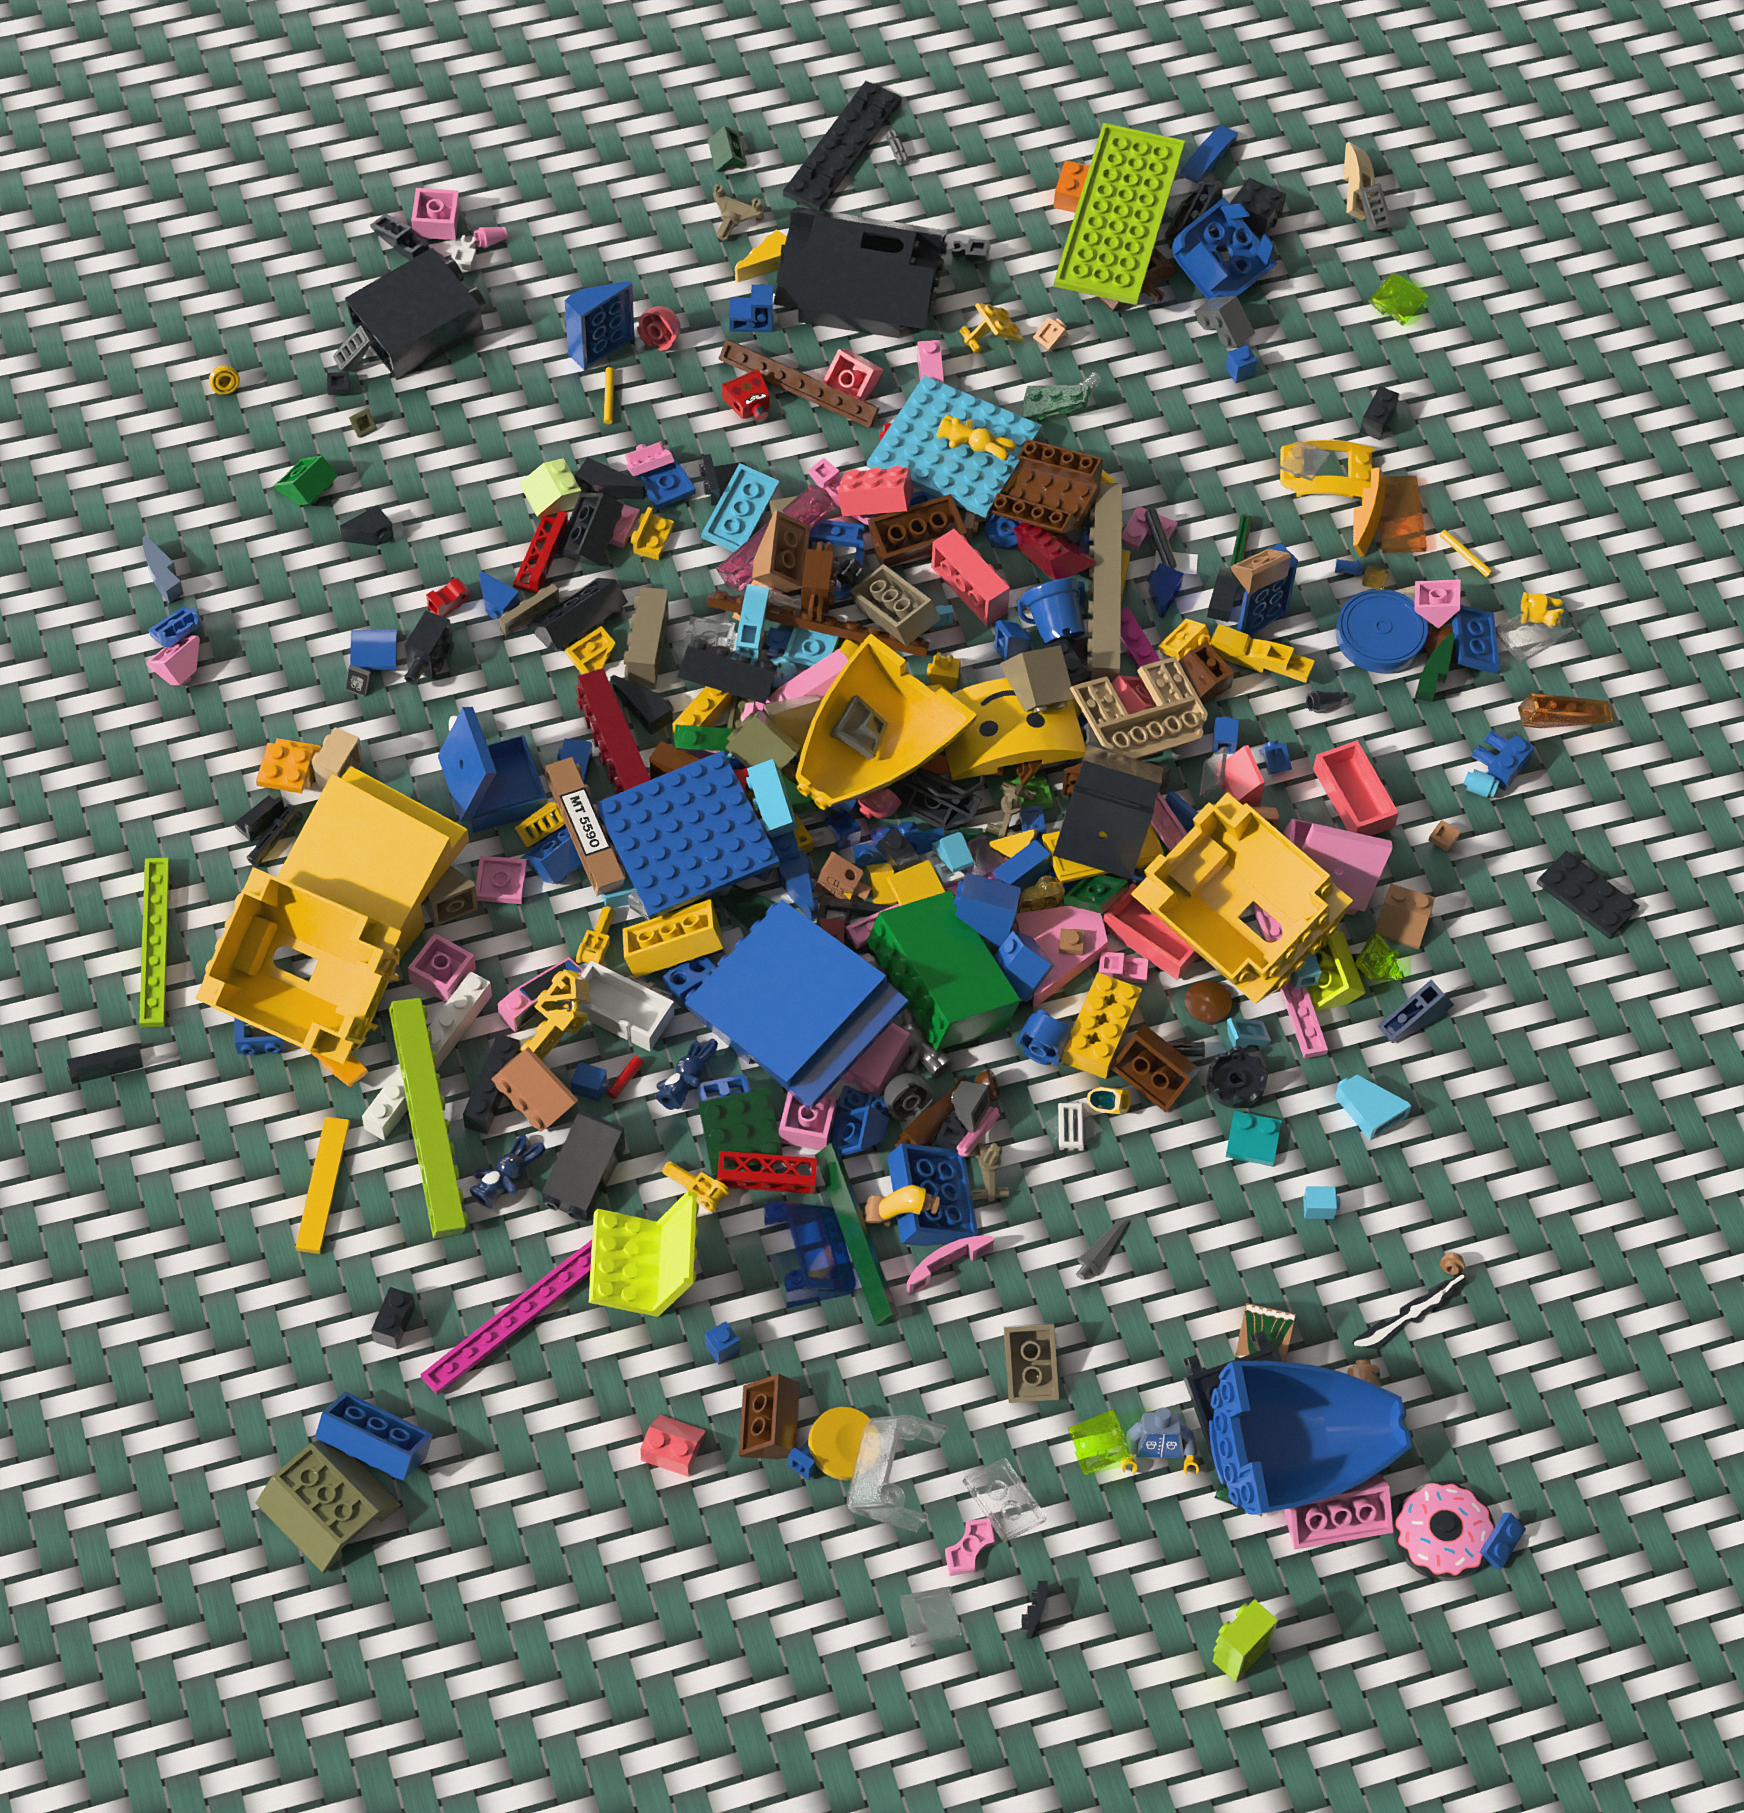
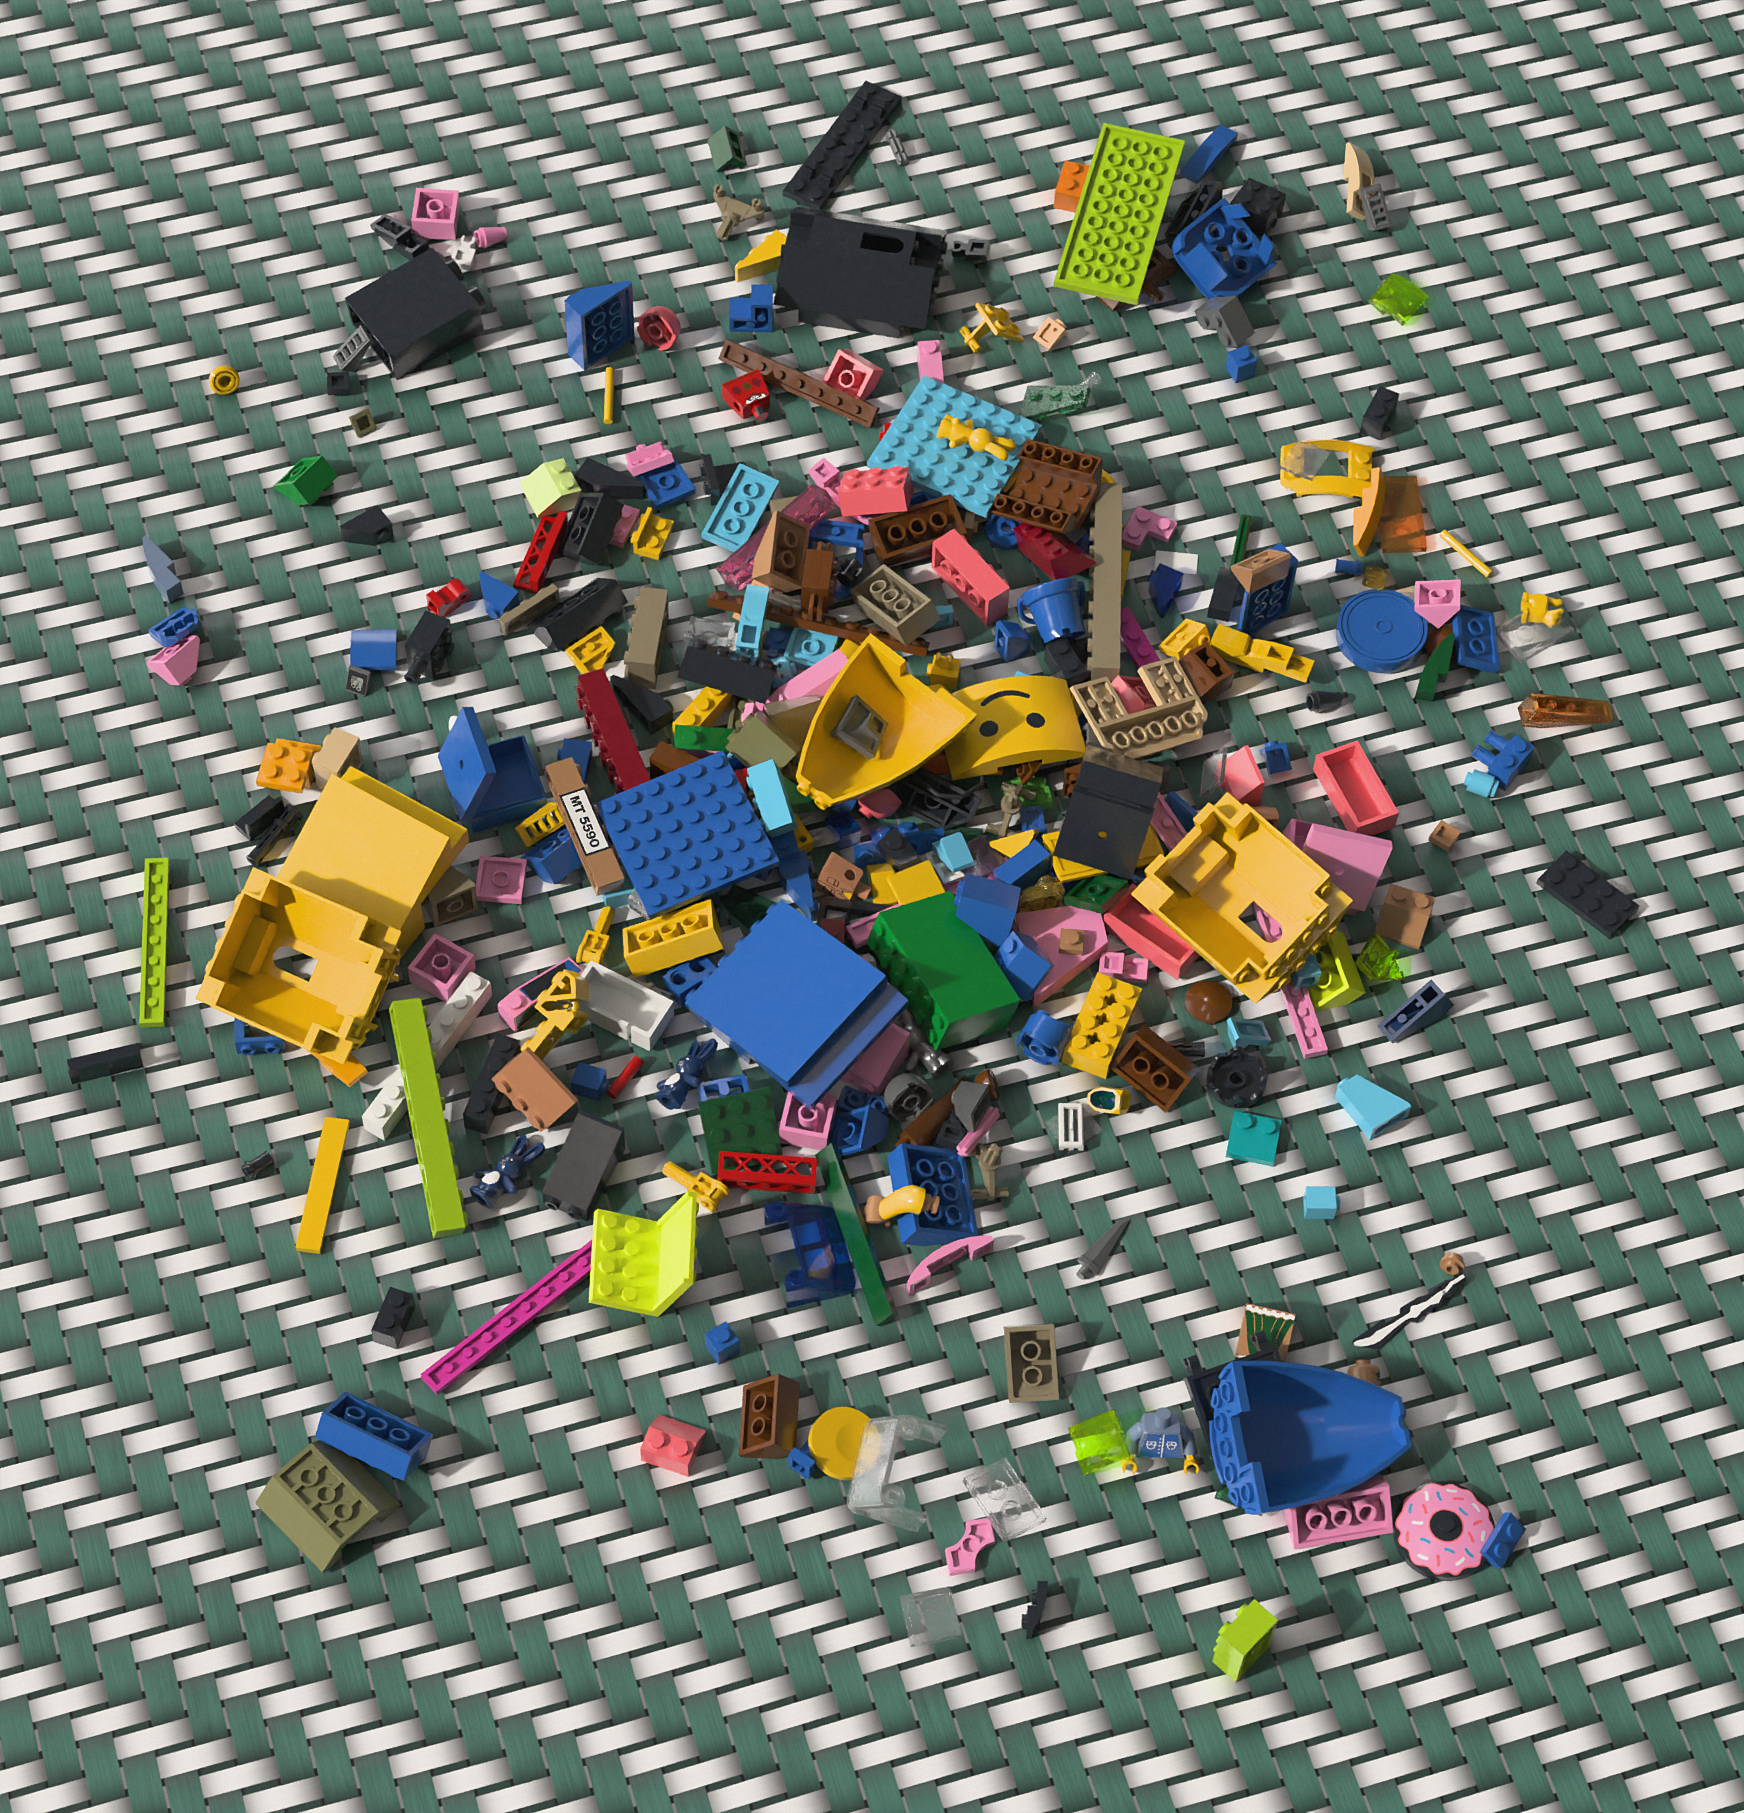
dark tan slope [1000,645,1075,713] -> none
black axle [1145,509,1177,571] -> none
blue brick [1212,717,1239,754] -> none
none -> black pin [241,1151,274,1179]

